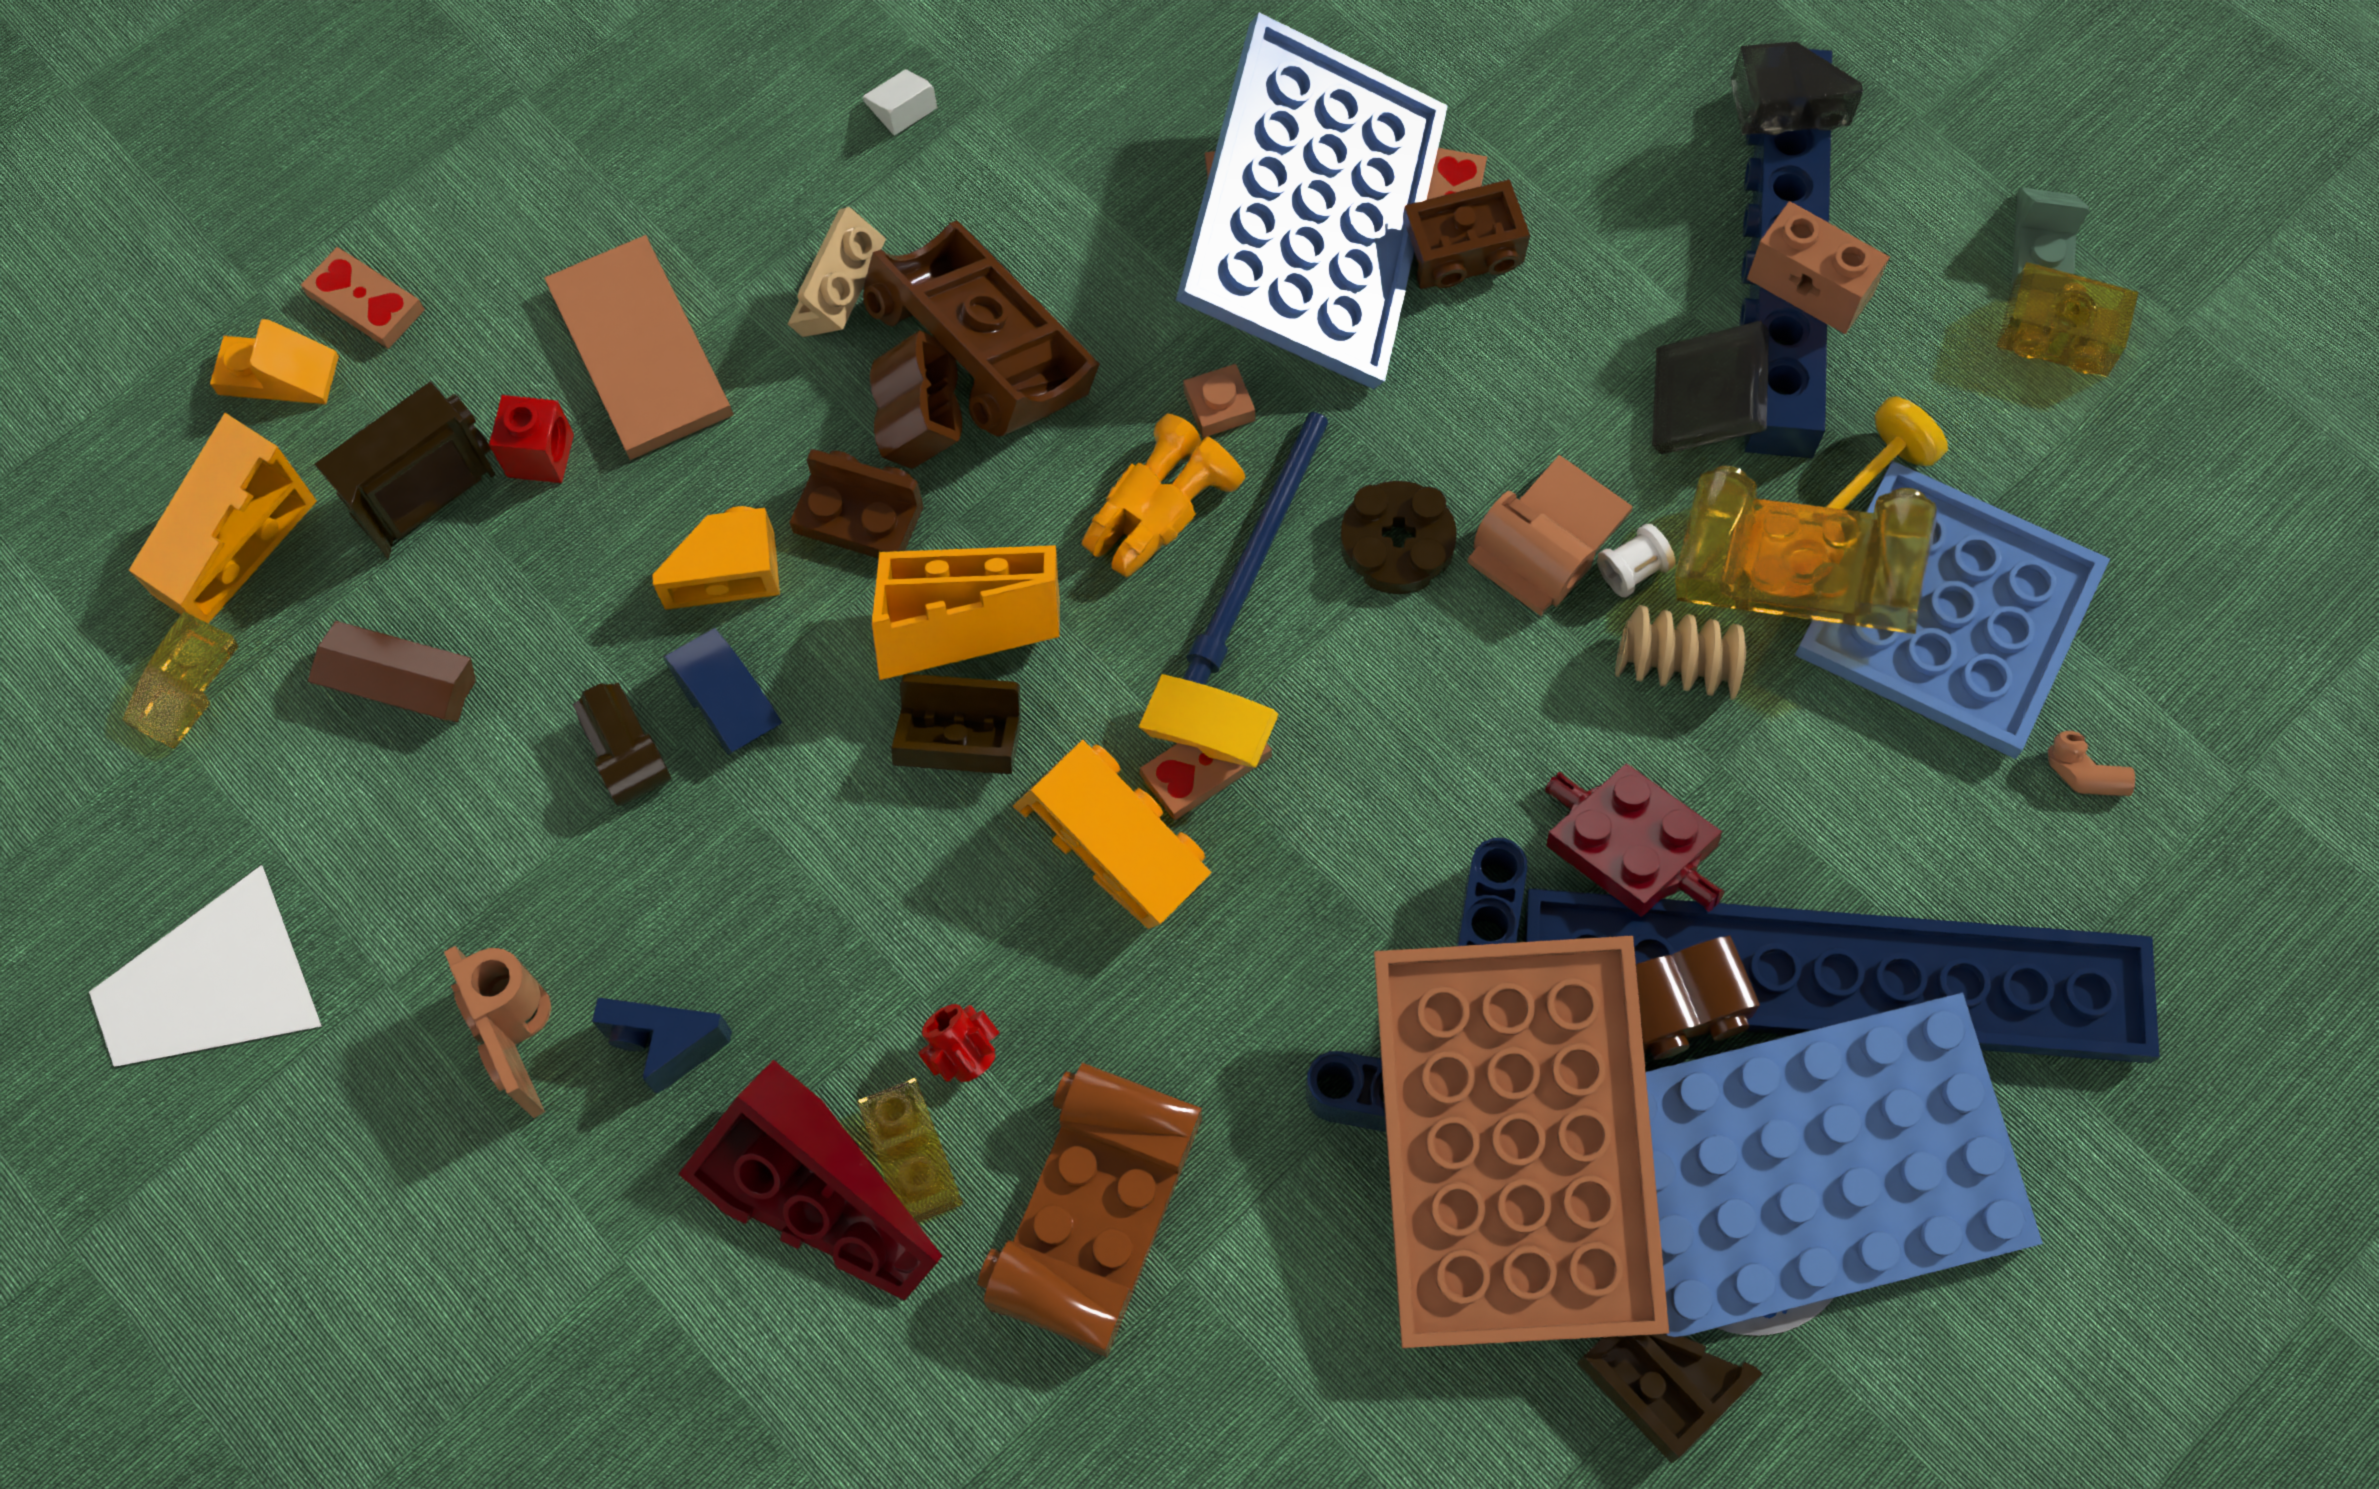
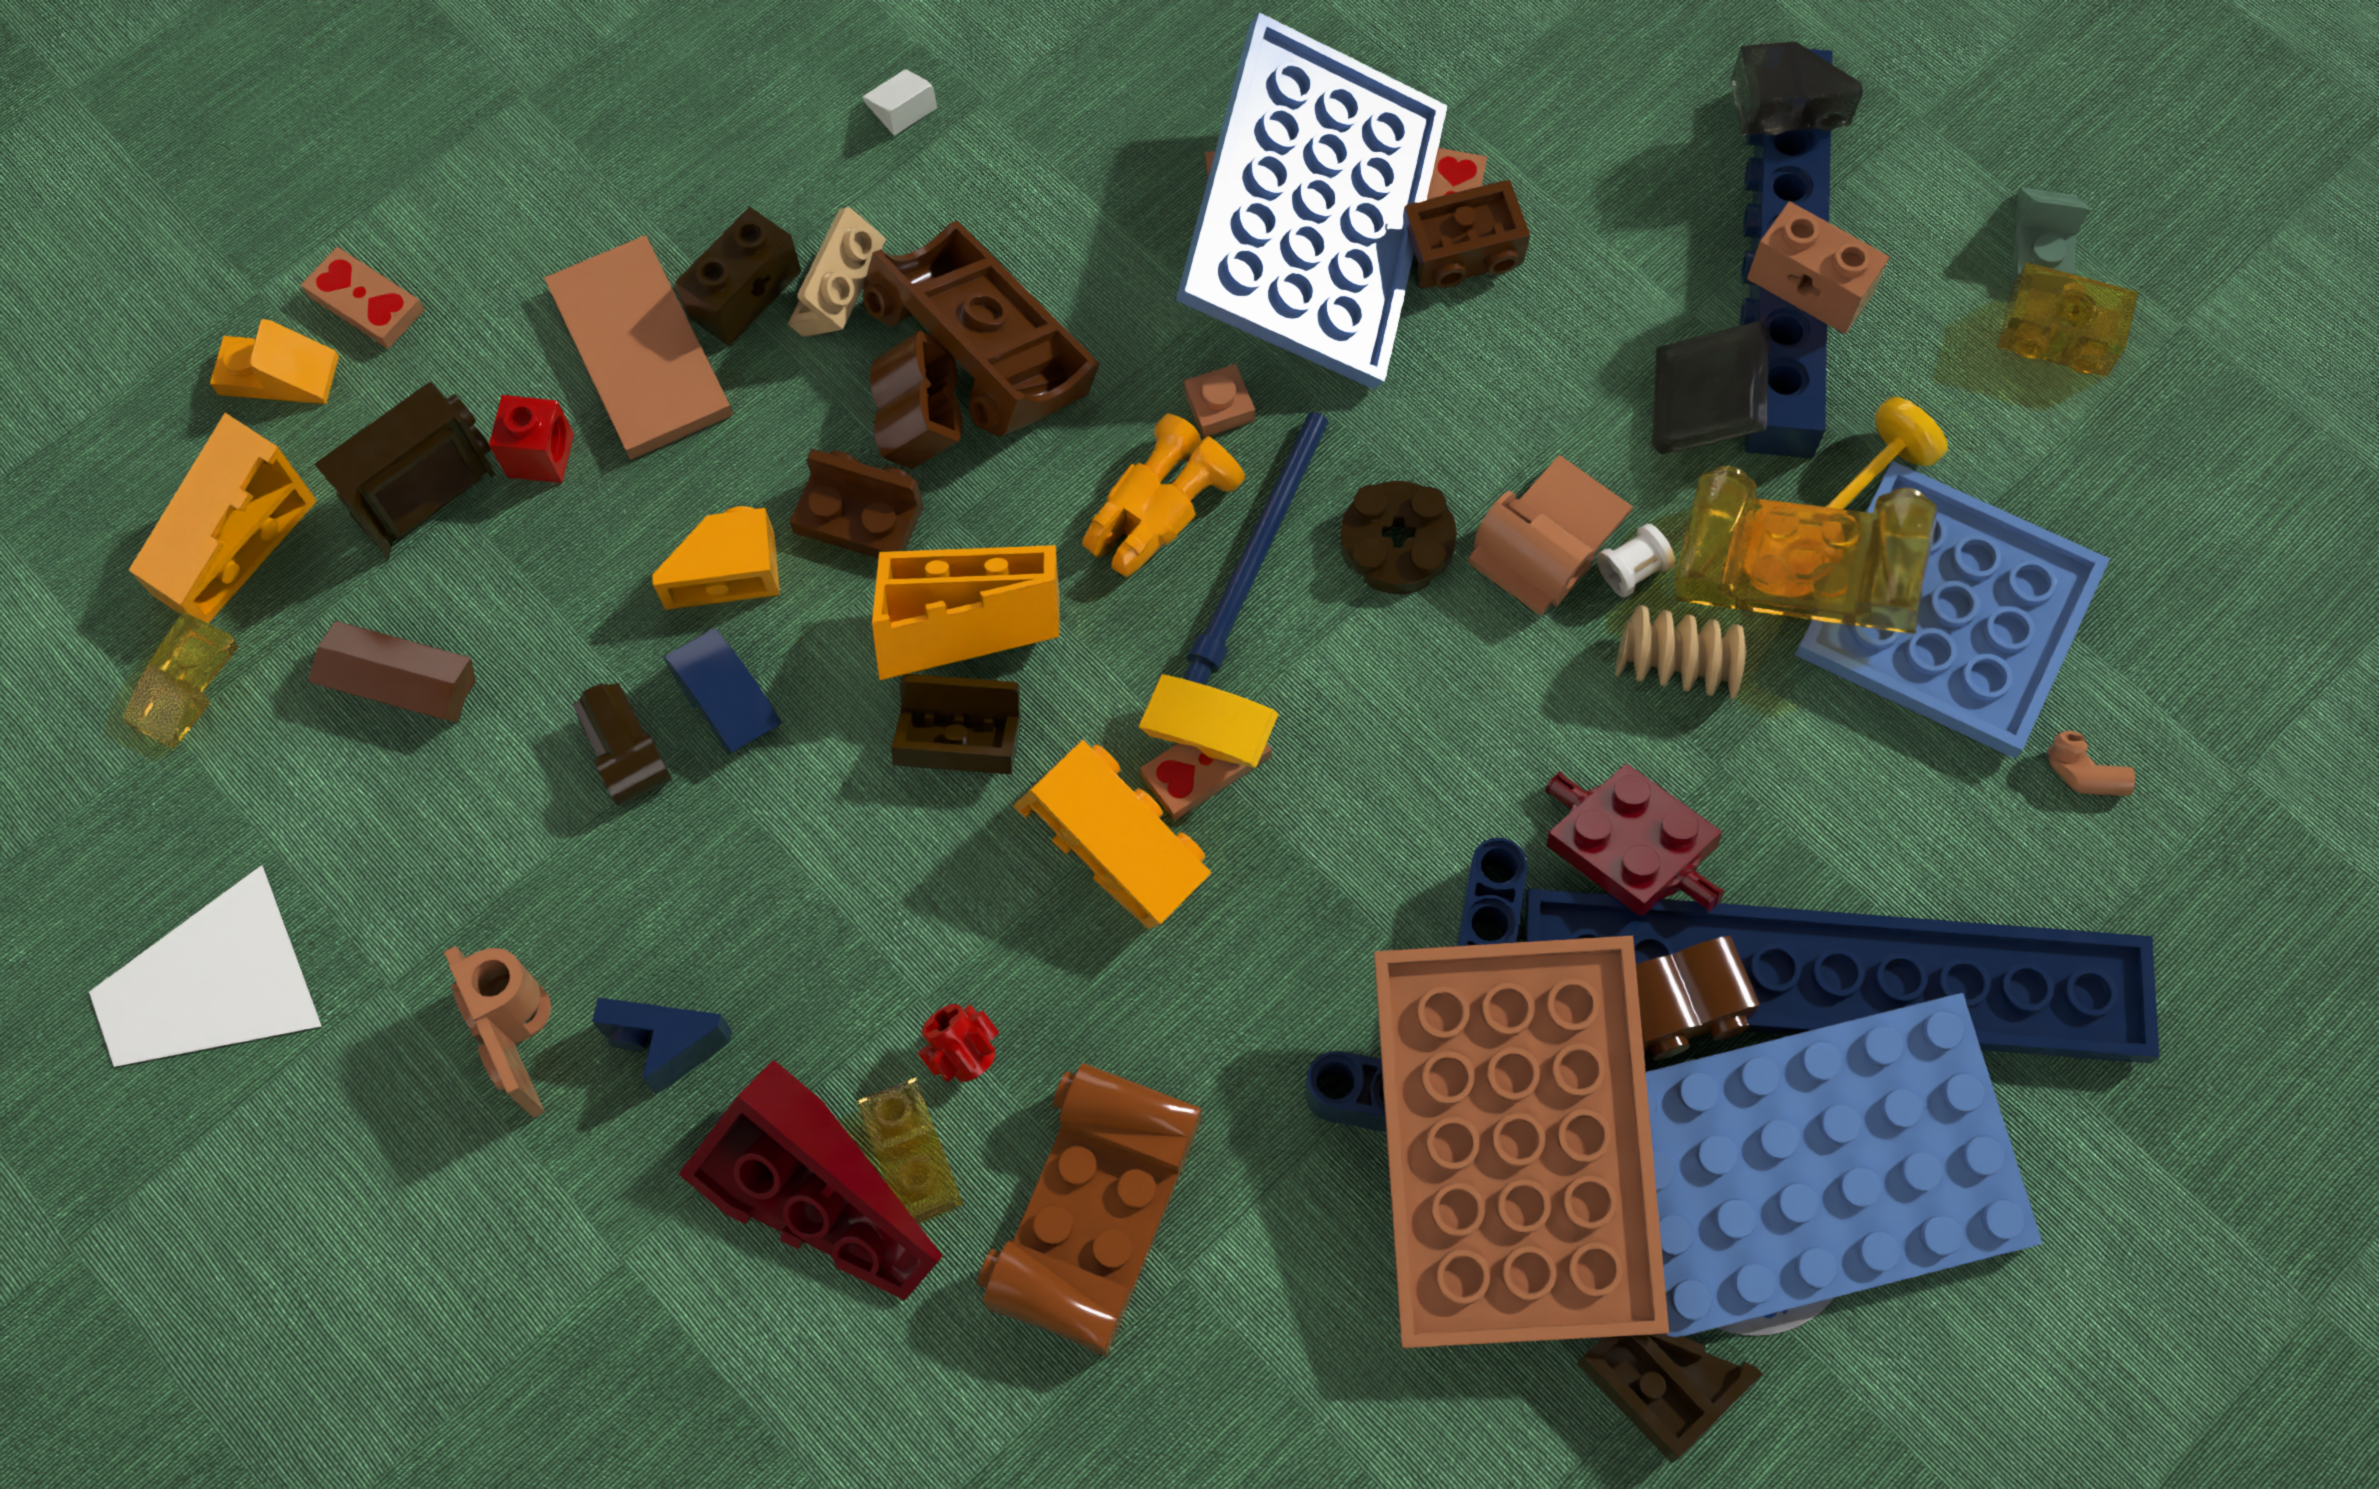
none -> dark brown brick [675,206,802,347]

